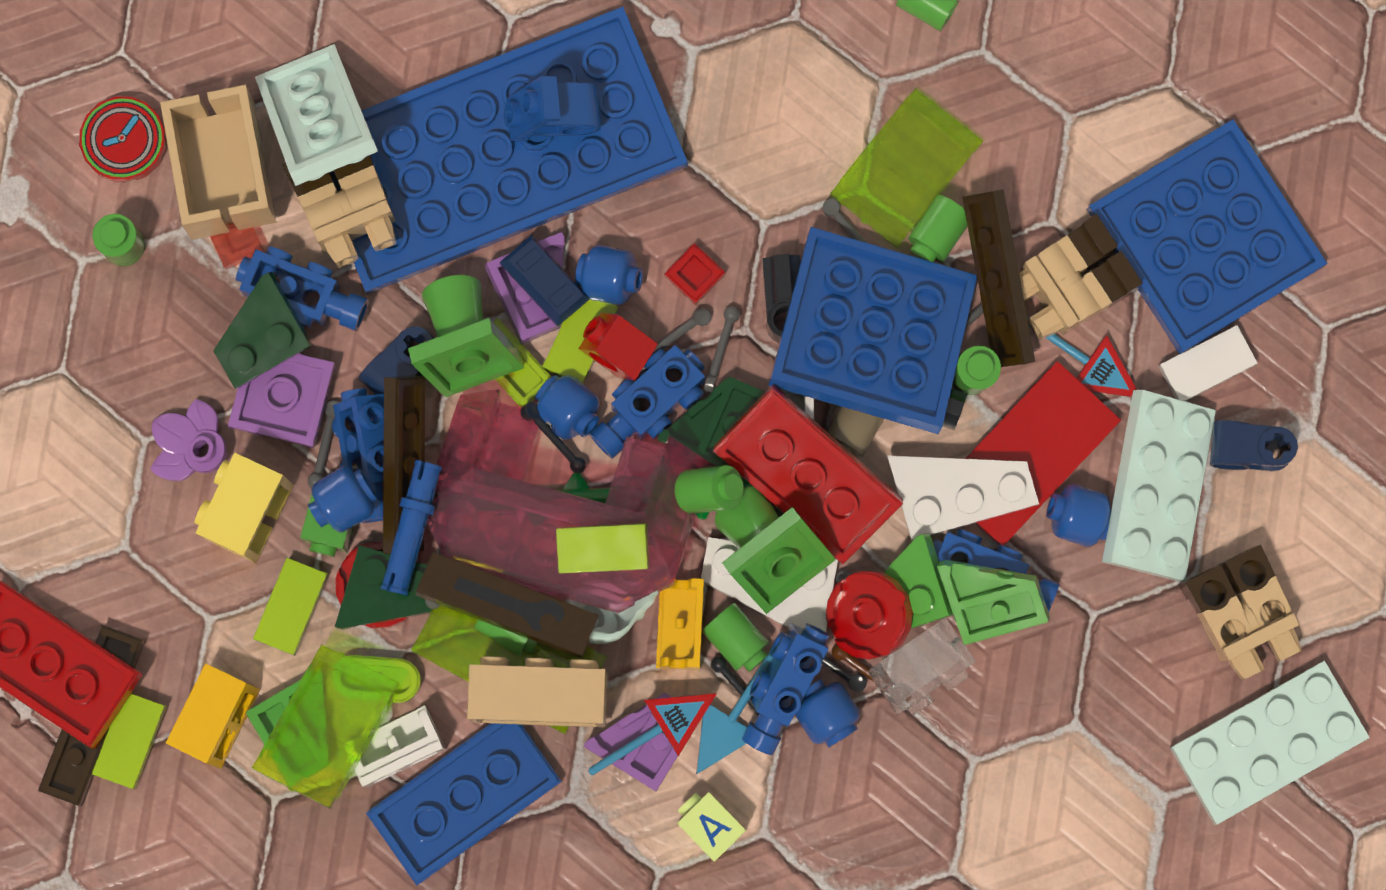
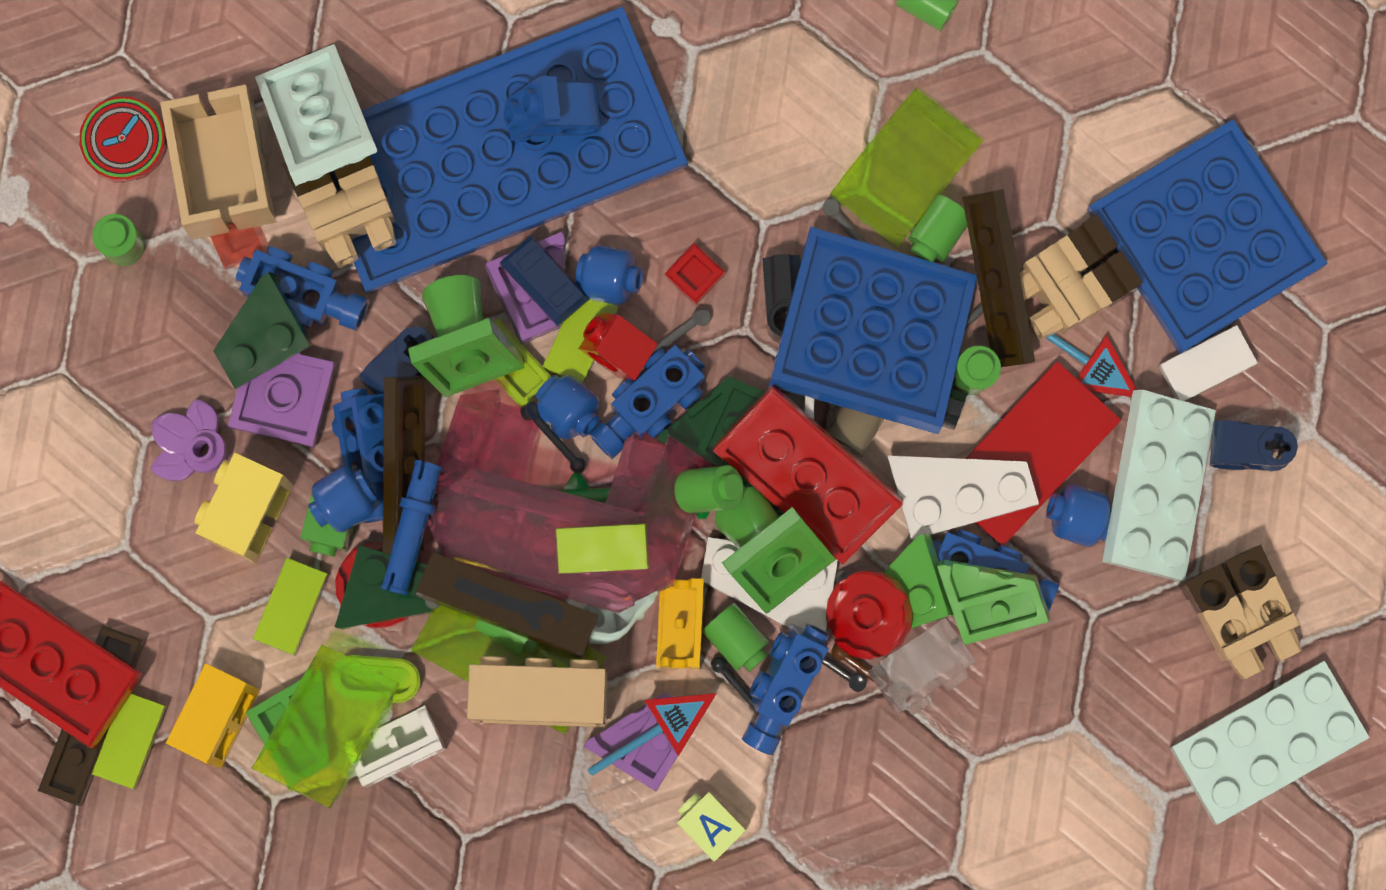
dark grey hinge [307,401,339,488] -> none
blue tile [366,724,562,886] -> none
dark azure piece [696,650,773,774] -> none
dark grey hinge [704,306,741,393] -> none
blue head [795,679,860,748] -> none

